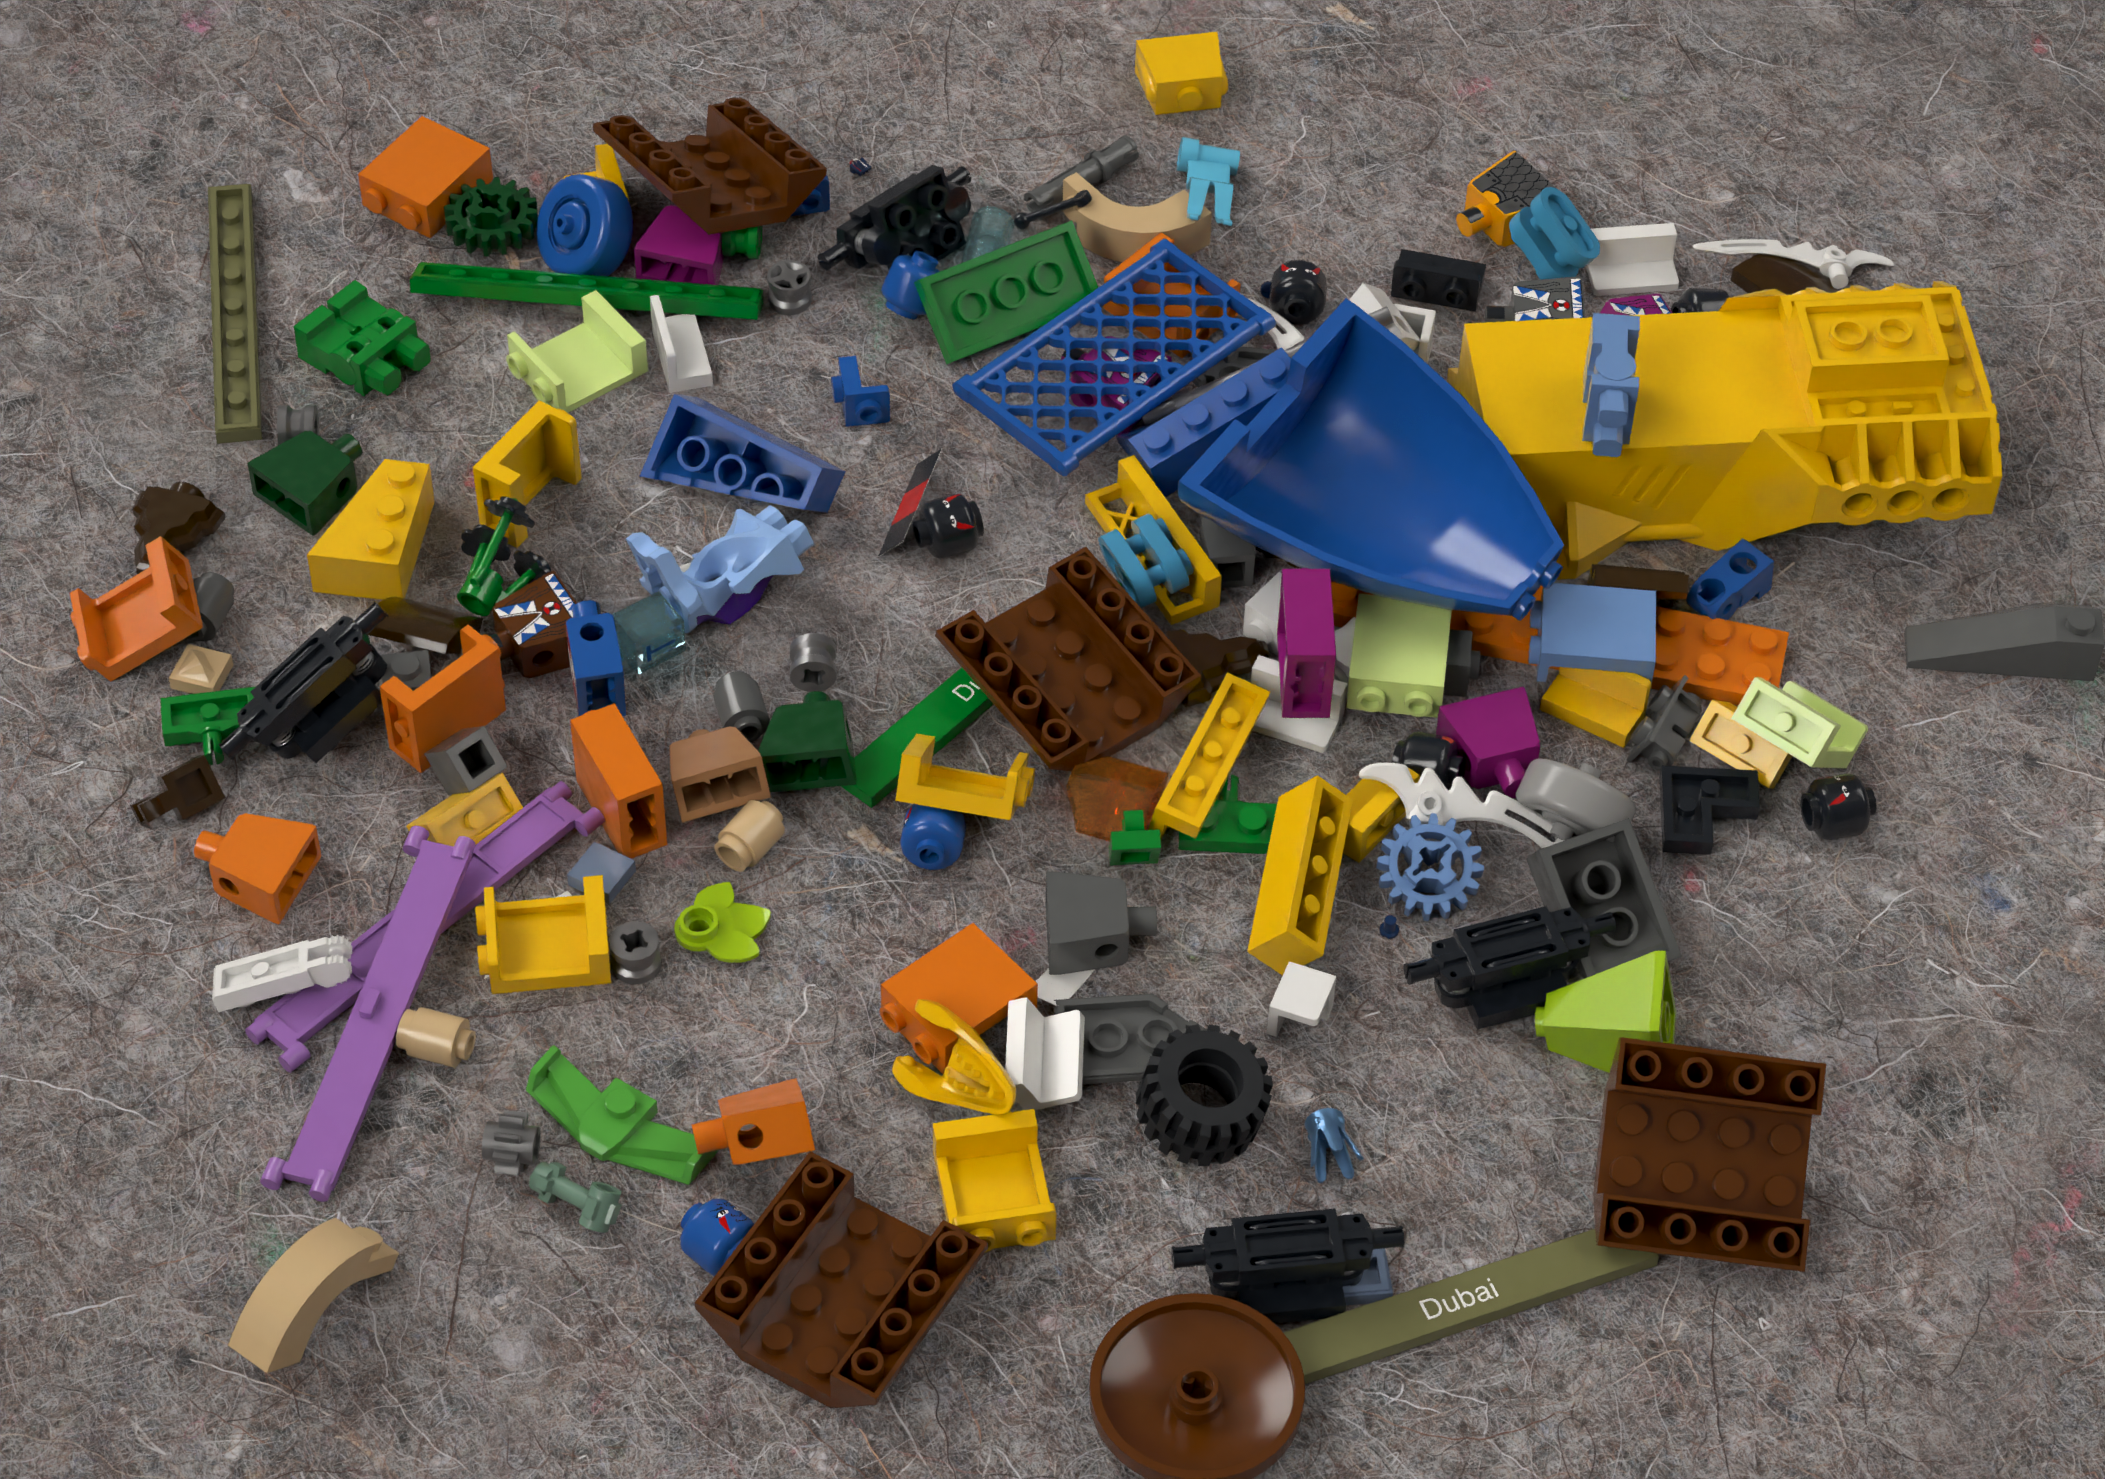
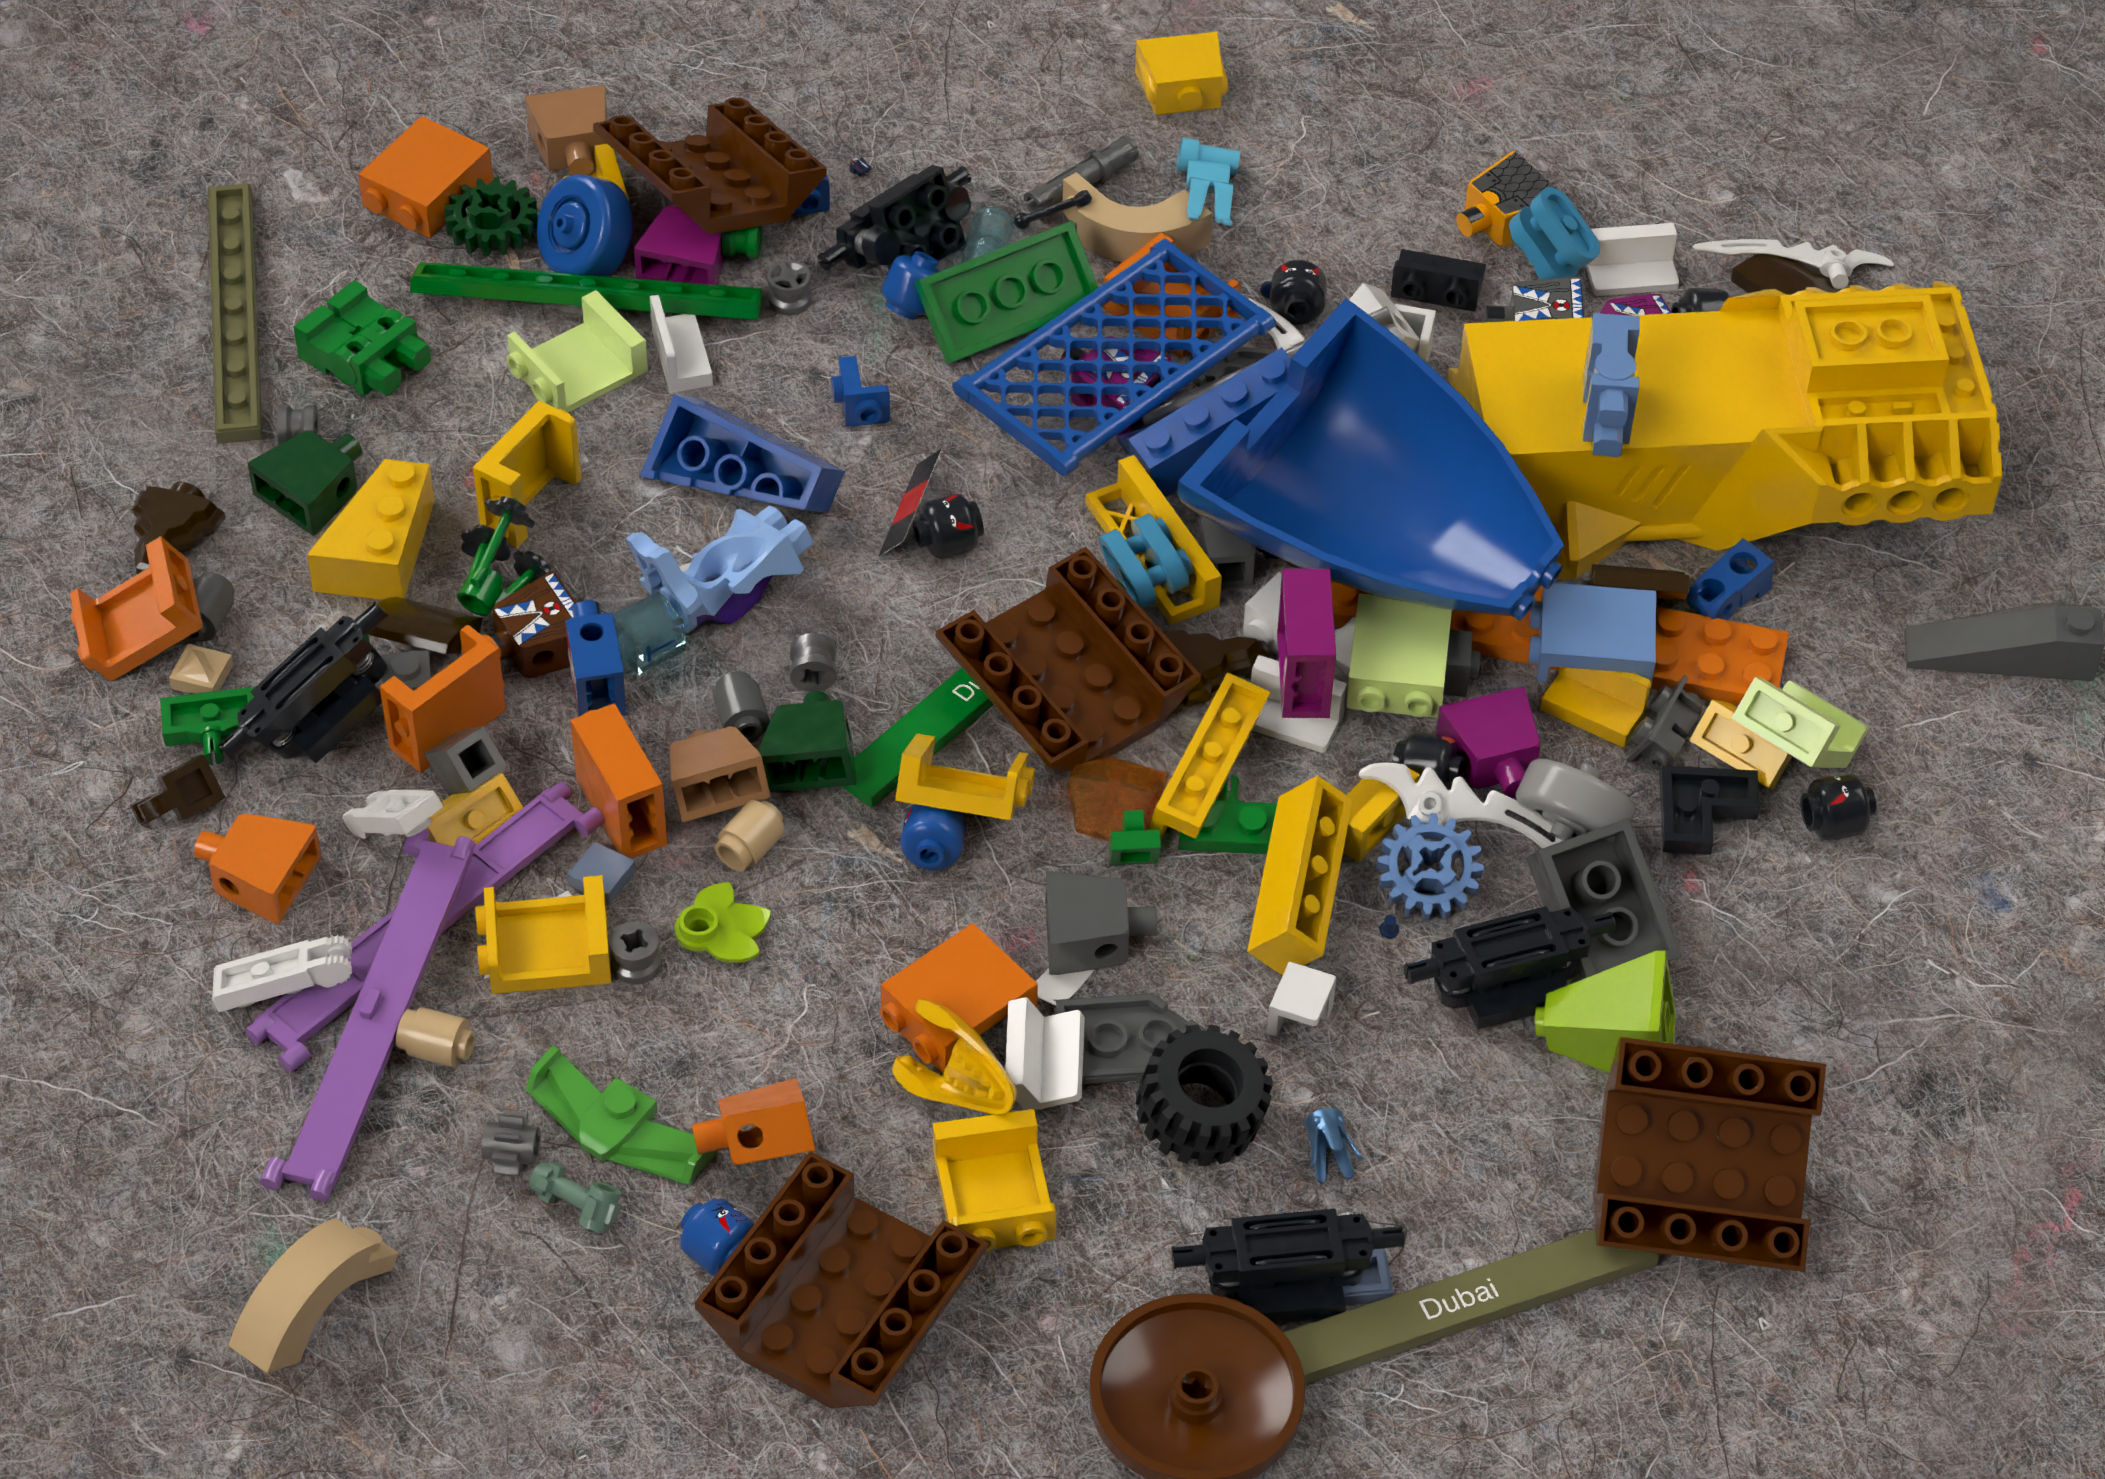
none -> white hinge [342,790,443,839]
none -> medium nougat torso [525,85,608,175]

